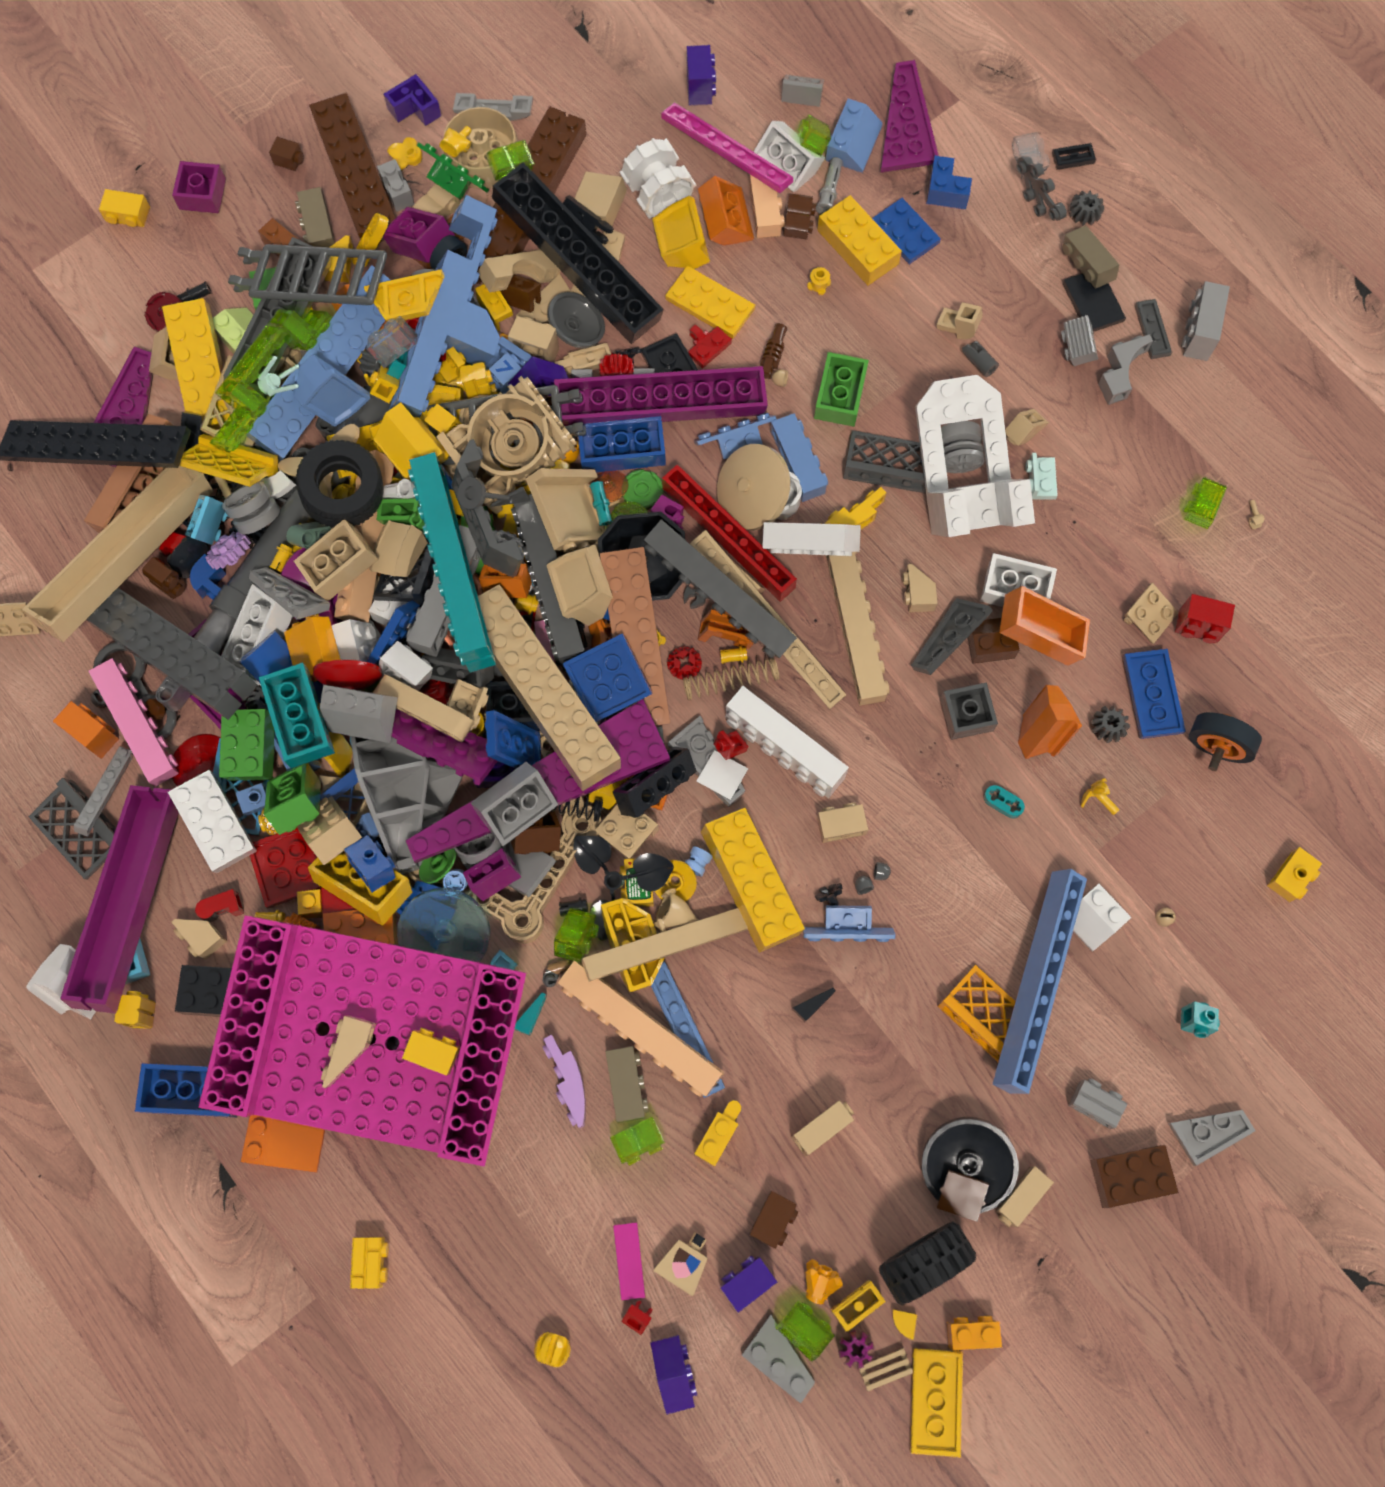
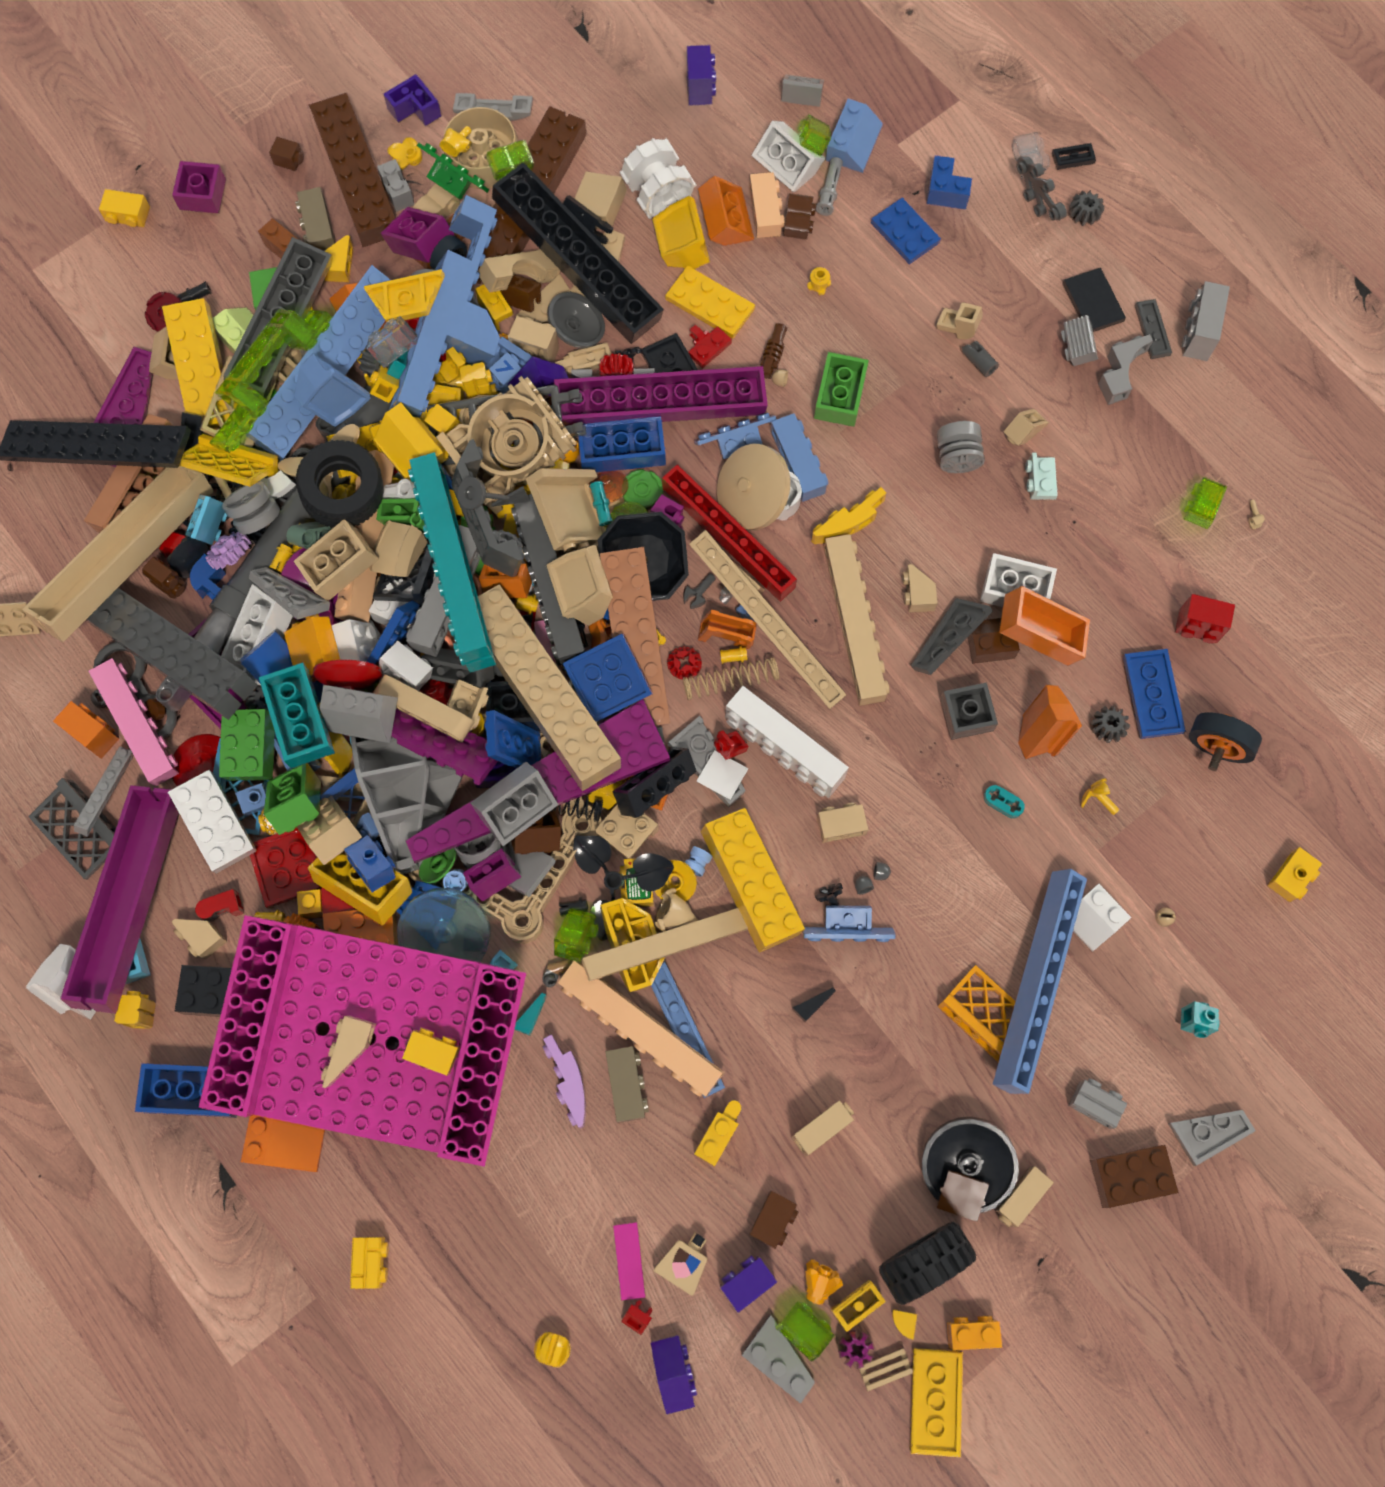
dark grey bar [228,244,387,306] -> none
light aqua plant [257,356,299,397] -> none
yellow beam [352,213,388,267] -> none
clear neon green brick [610,1117,665,1166] -> none
dark grey brick [644,520,797,658] -> none
dark pink tile [661,102,793,193] -> none
white brick [763,522,861,556] -> none
yellow brick [817,195,902,286] -> none
dark grey fence [843,430,926,493] -> none
magenta wing [881,60,939,173] -> none
white bracket [915,375,1035,537] -> none
dark tan brick [1062,225,1119,289] -> none
tan hinge [1124,583,1179,644] -> none

